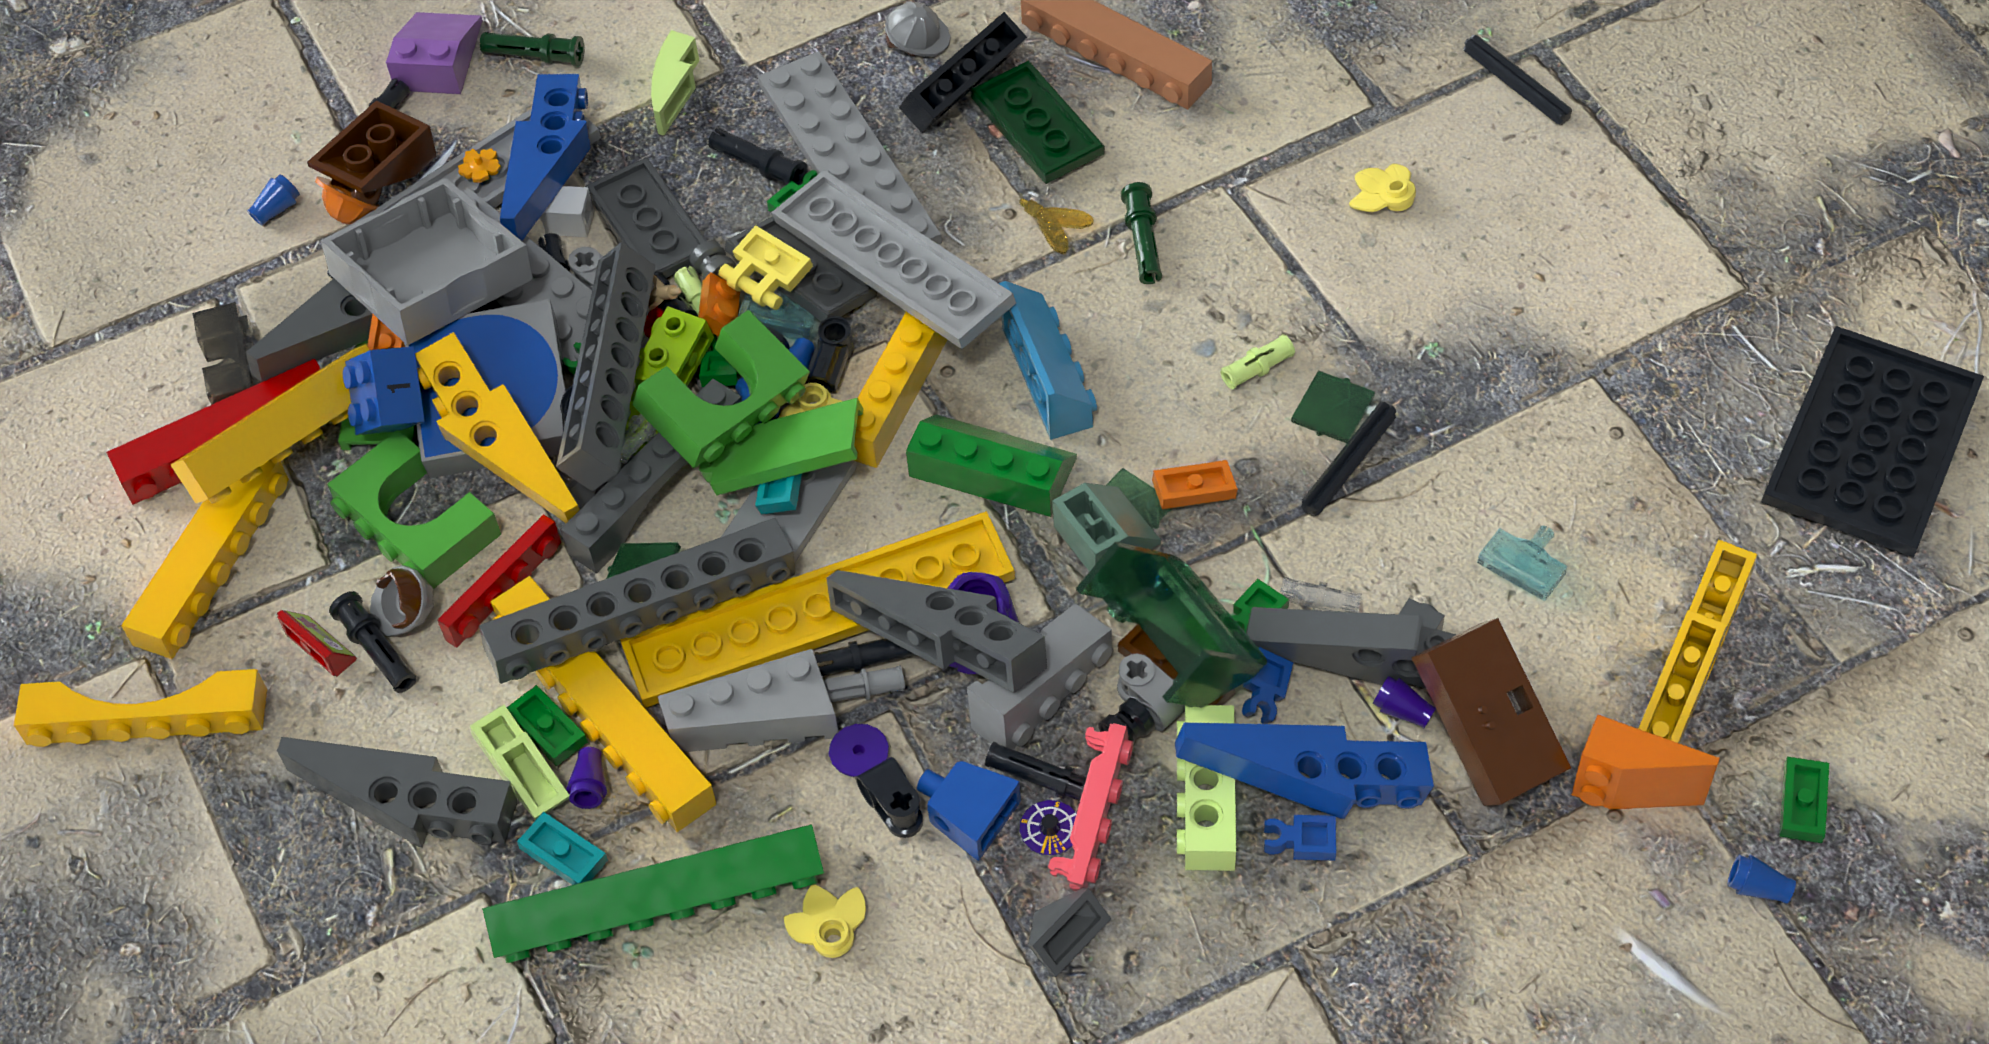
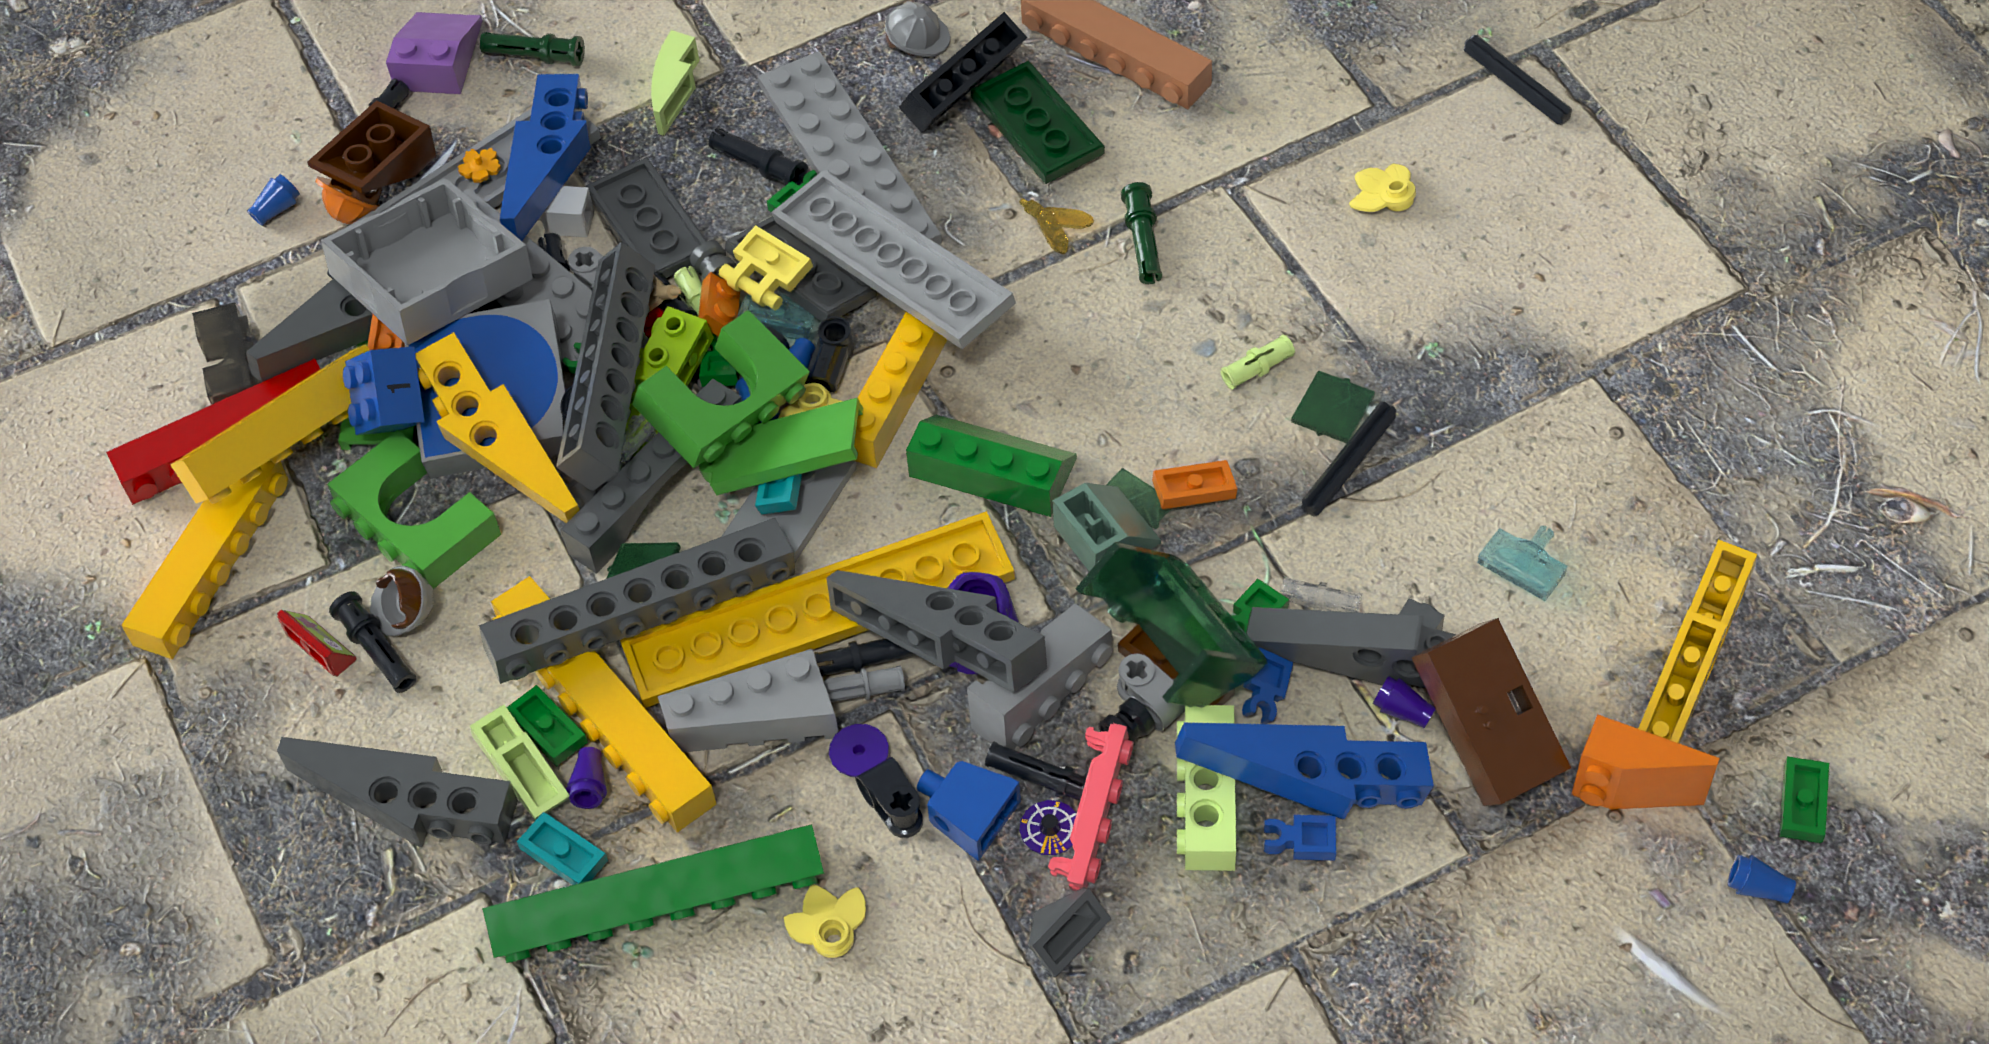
yellow arch [14,669,267,747] -> none
red plate [437,514,562,648] -> none
dark azure slope [999,281,1097,440] -> none
black plate [1761,326,1984,557] -> none

